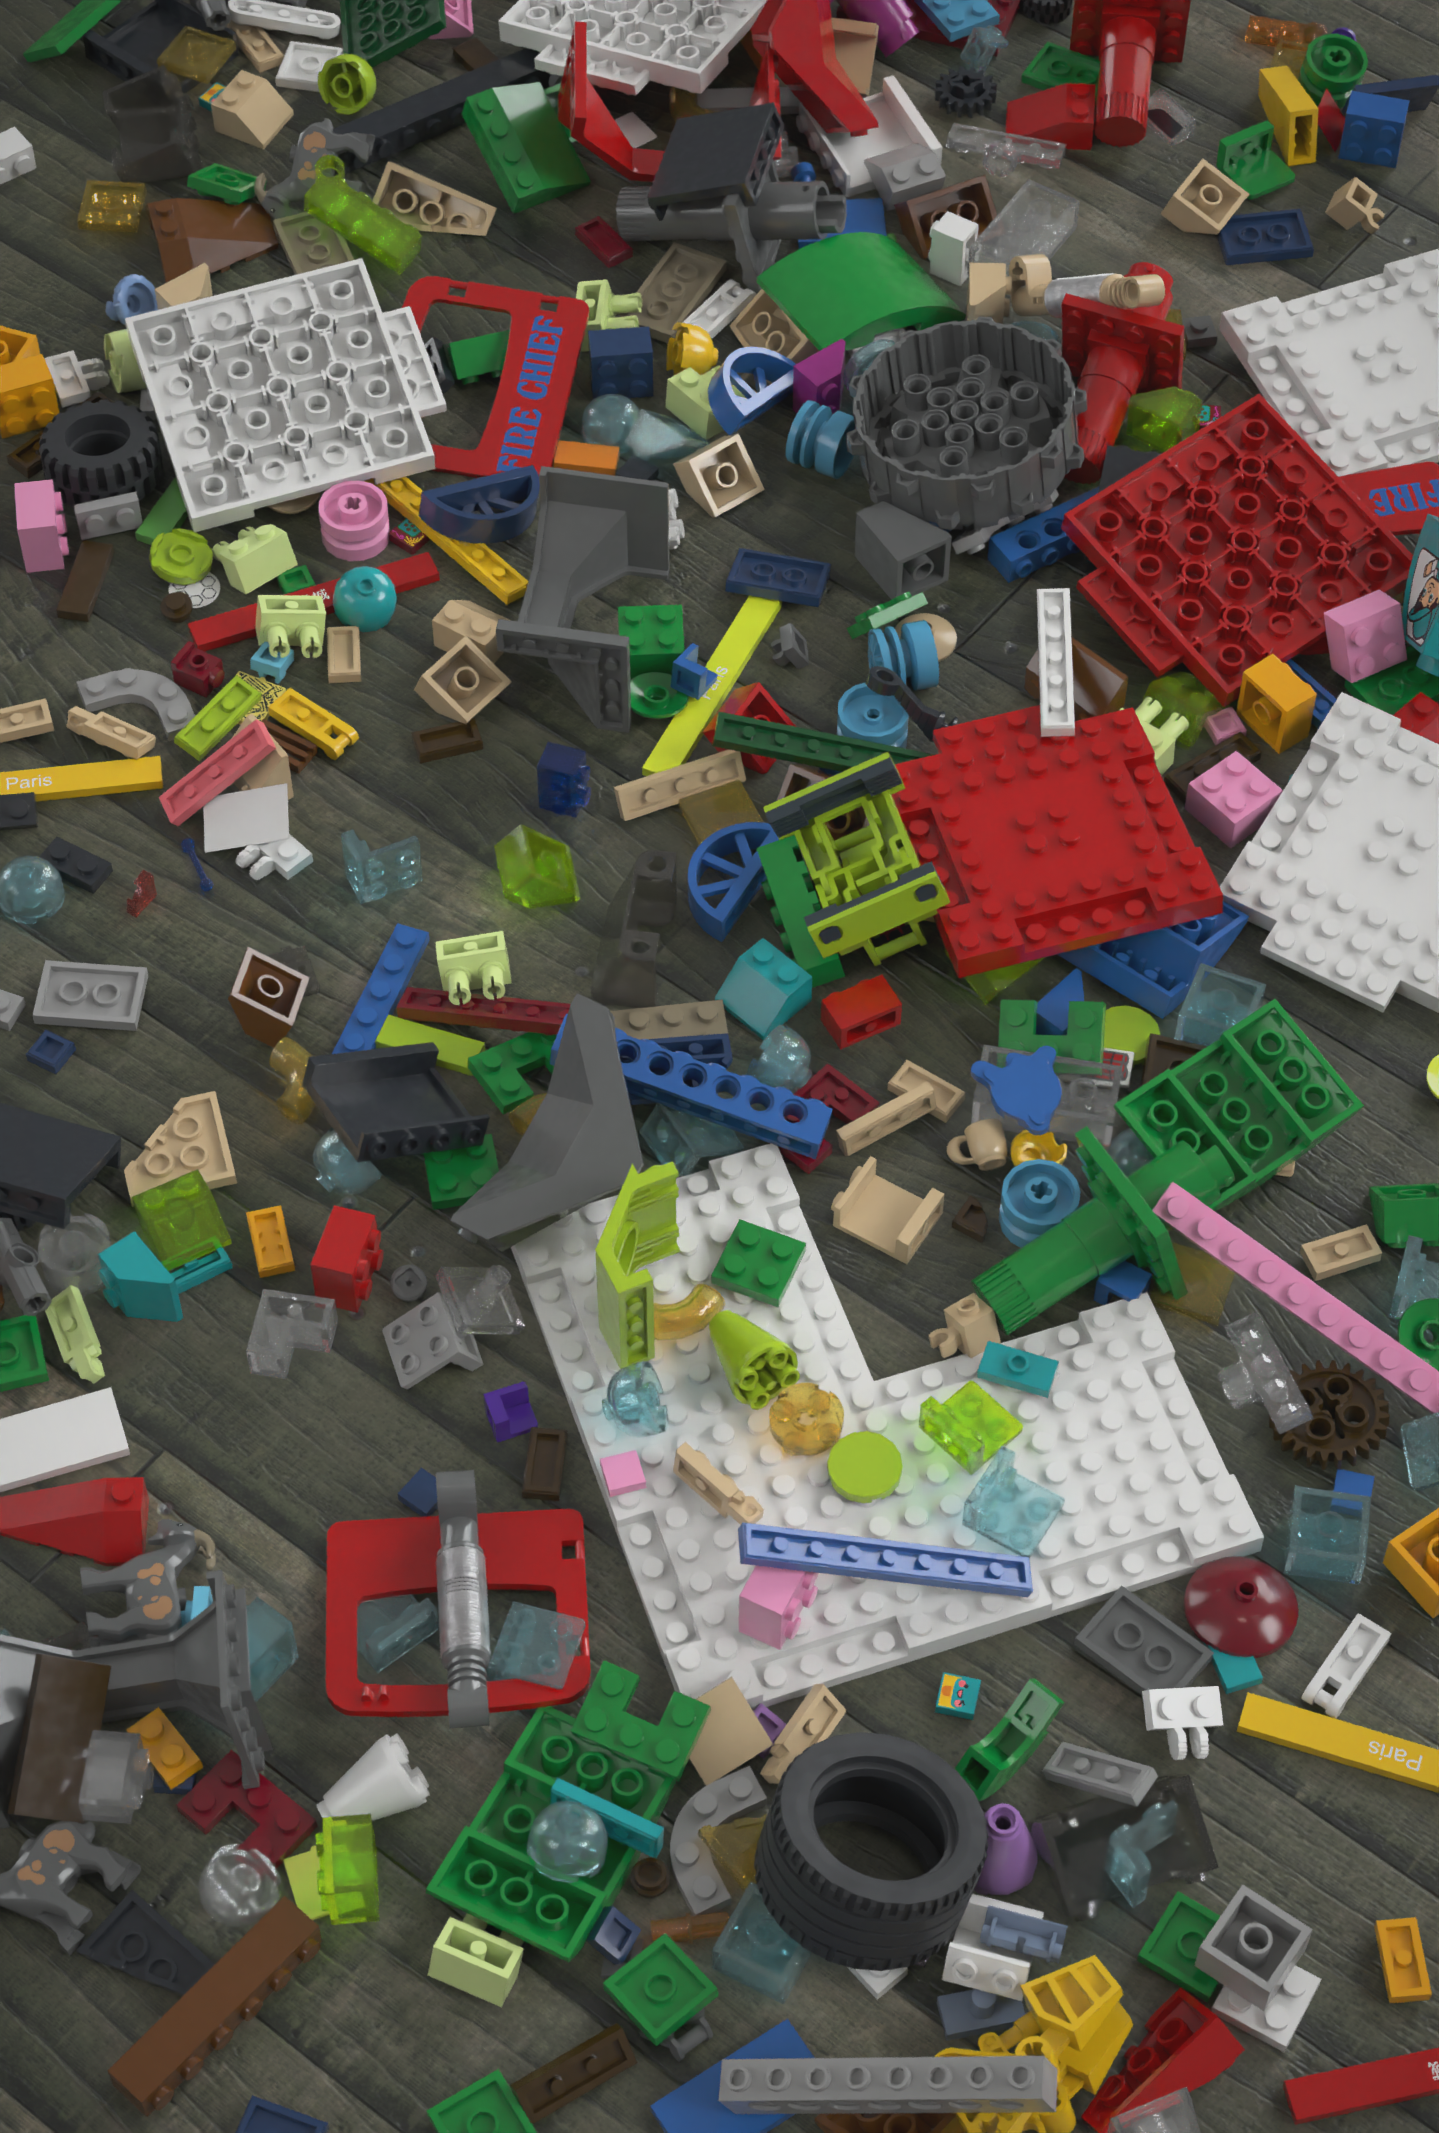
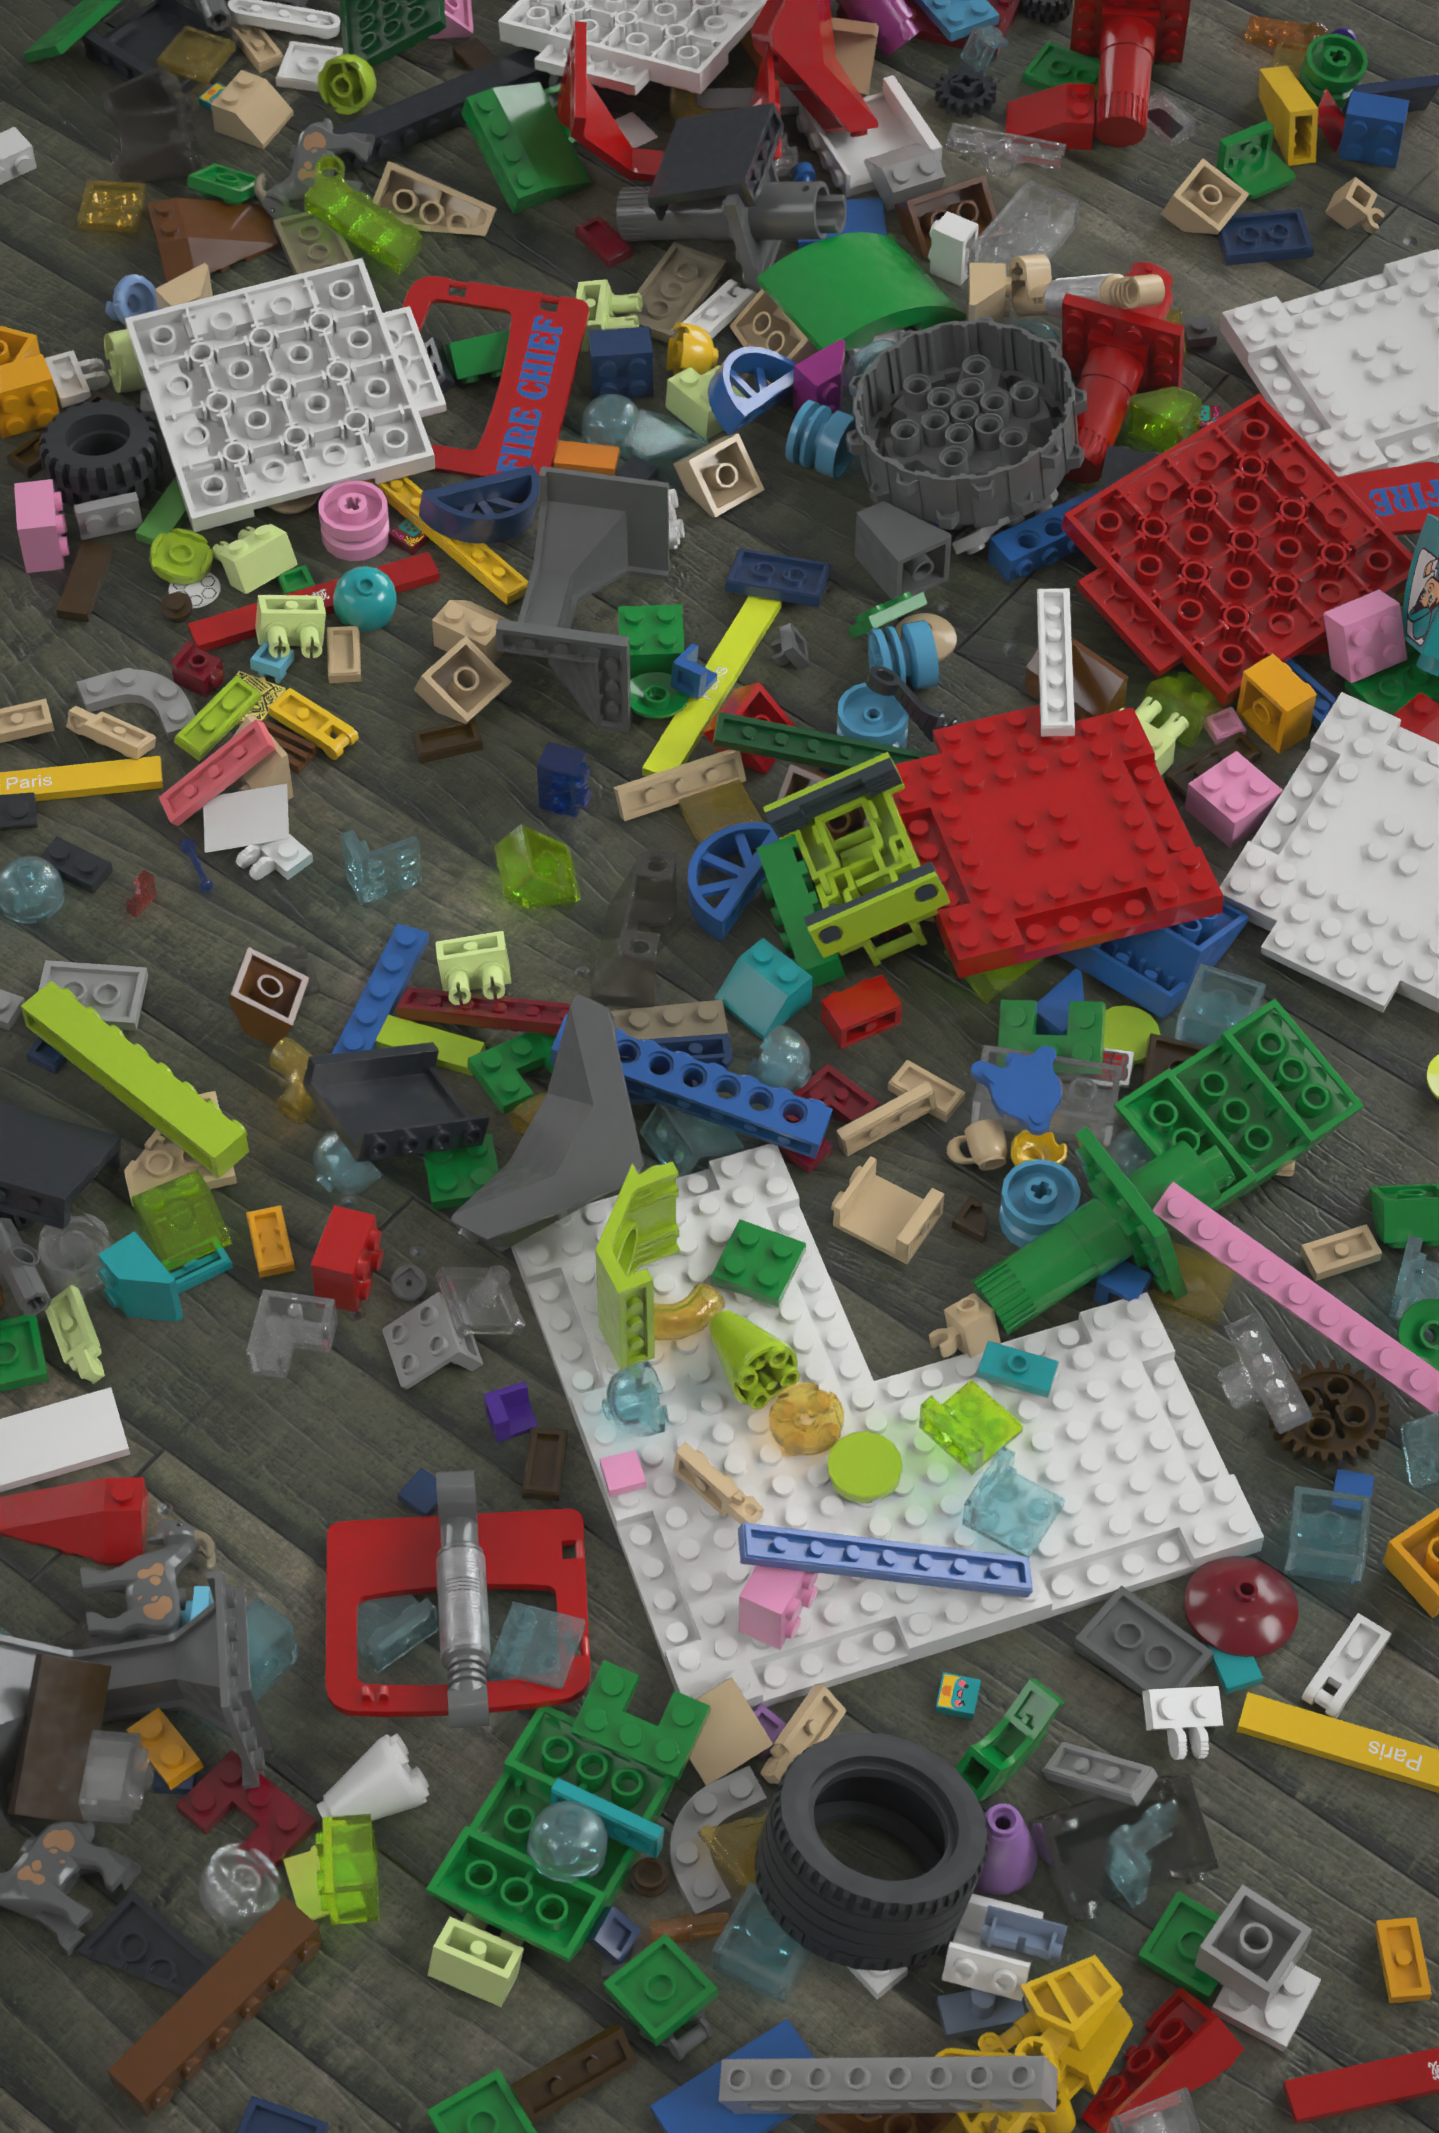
none -> lime brick [21,981,249,1178]

